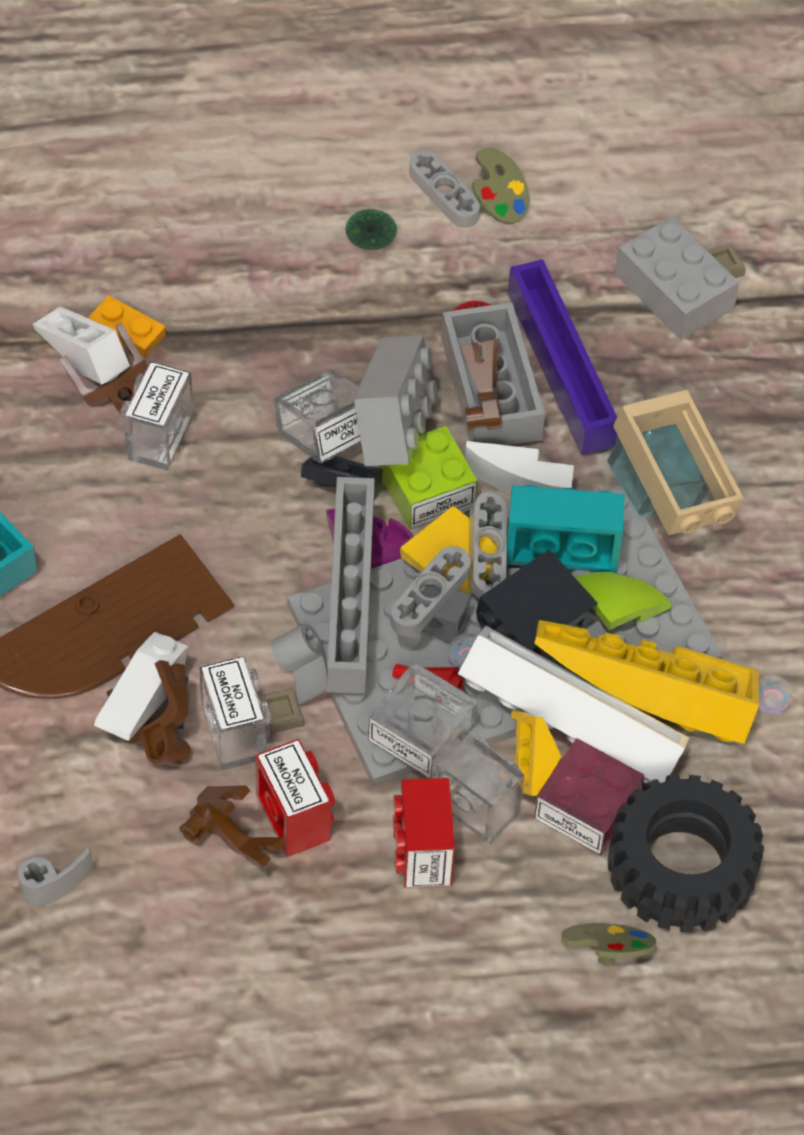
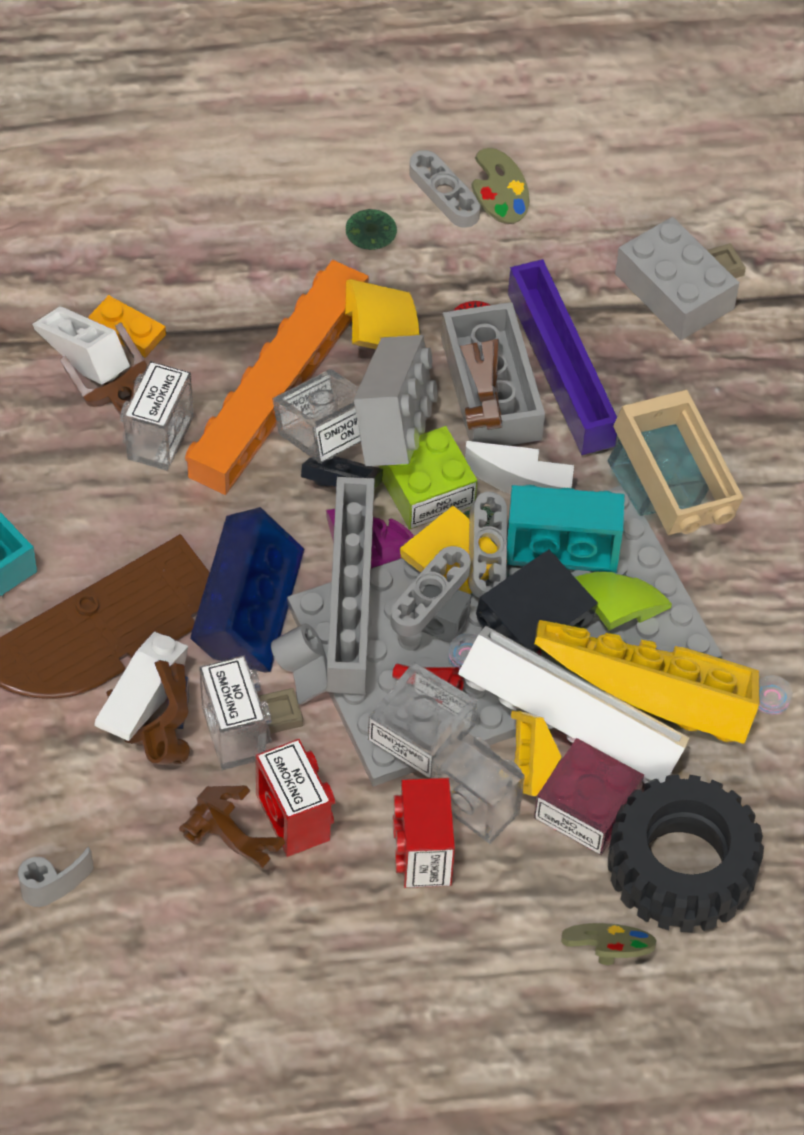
none -> orange brick [185,259,369,495]
none -> clear blue slope [190,507,305,673]
none -> yellow slope [345,279,419,349]

